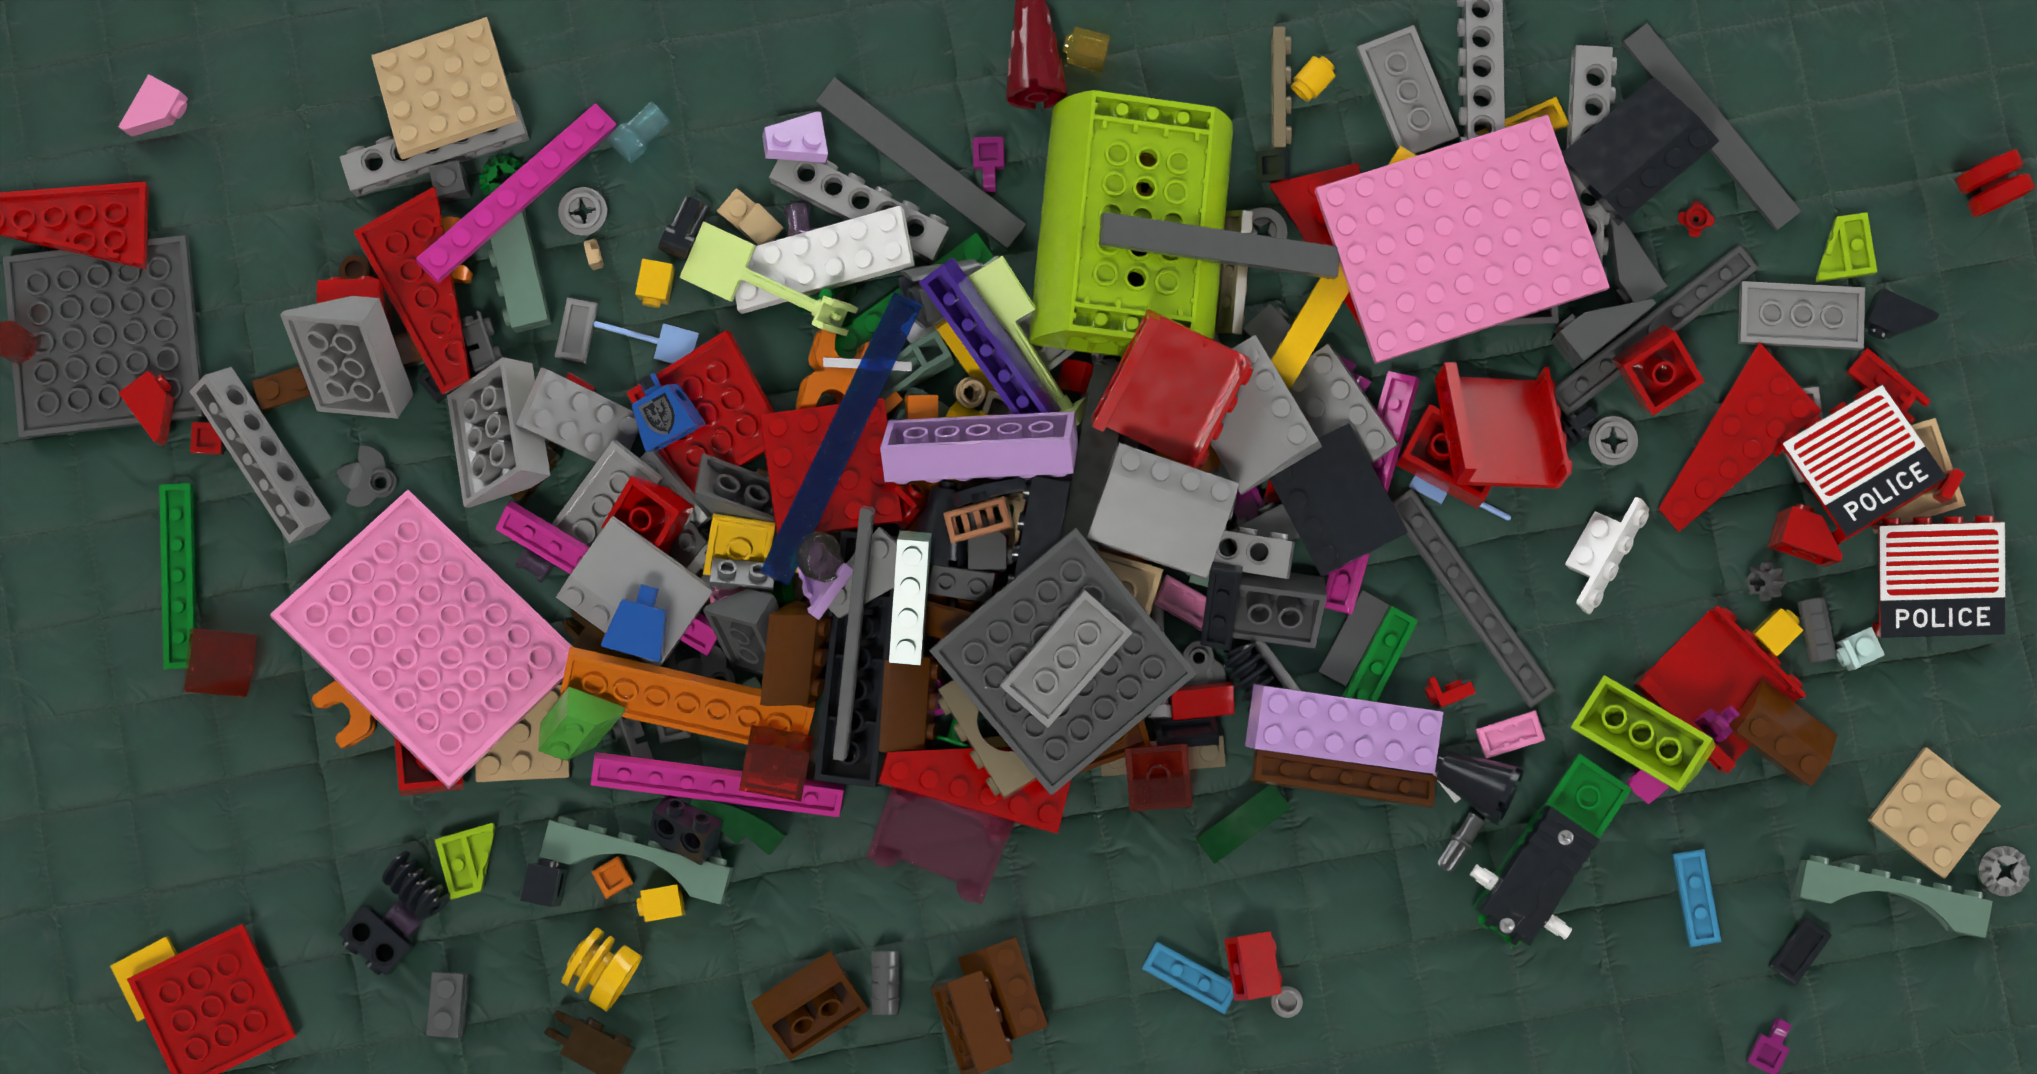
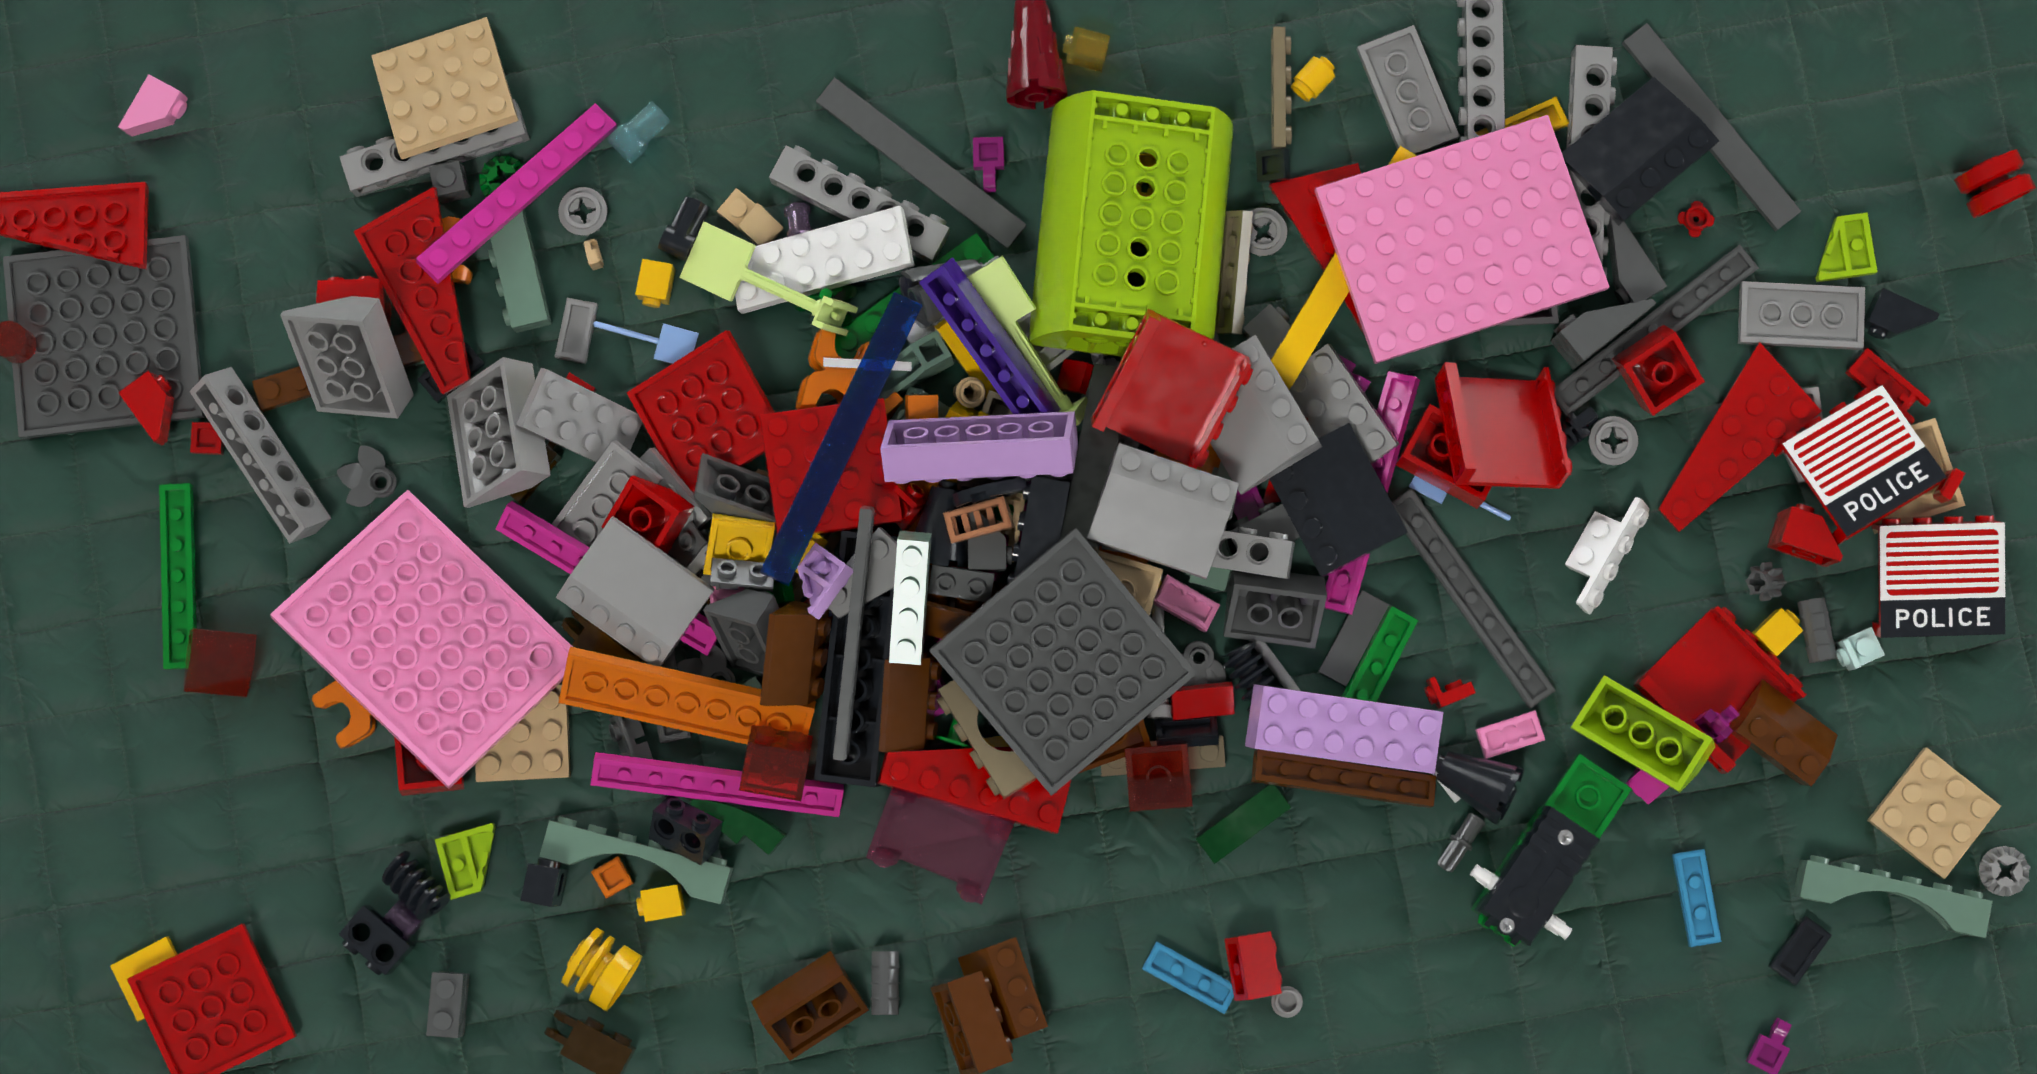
reddish brown tile [339,255,372,279] -> none
dark grey hinge [461,311,503,374] -> none
clear purple bush [515,547,555,583] -> none
bright green slope [538,687,625,761] -> none
blue torso [601,584,667,662] -> none
blue torso [632,373,706,452] -> none
lavender wing [762,111,828,163] -> none
clear smoke hair [797,532,844,583] -> none
light grey plate [1000,590,1133,728] -> none
dark grey tile [1099,212,1339,279] -> none
black tile [1200,561,1243,651] -> none

